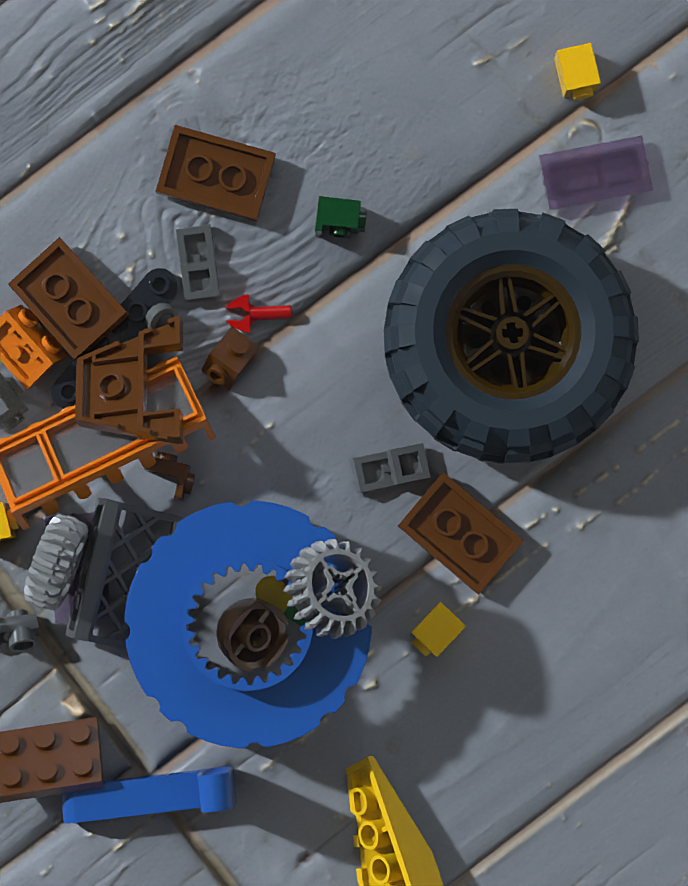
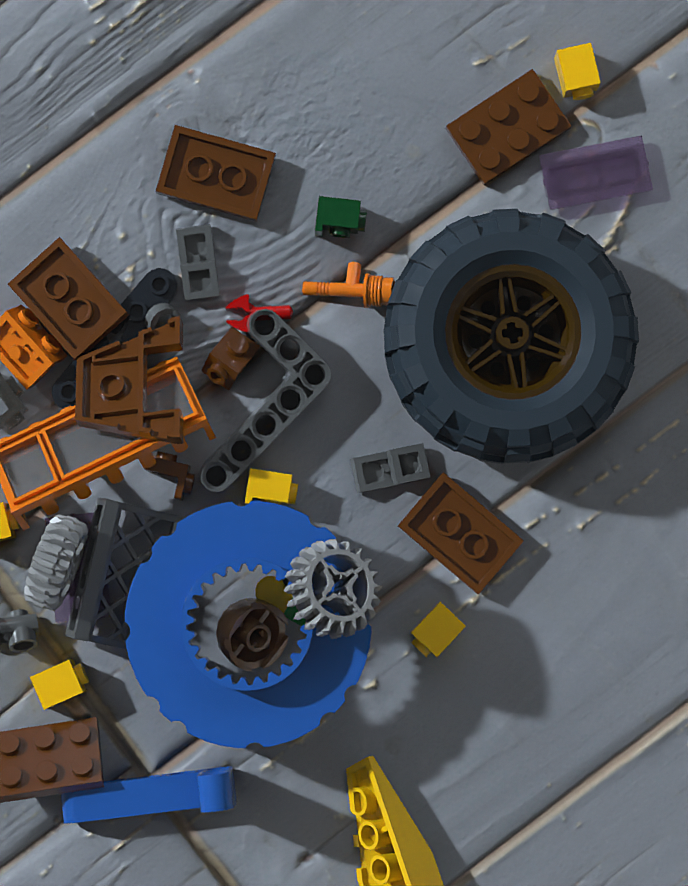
none -> yellow brick [30,659,89,710]
none -> dark grey beam [199,309,331,492]
none -> yellow brick [245,468,298,505]
none -> orange piece [302,262,395,308]
none -> reddish brown plate [445,69,571,185]

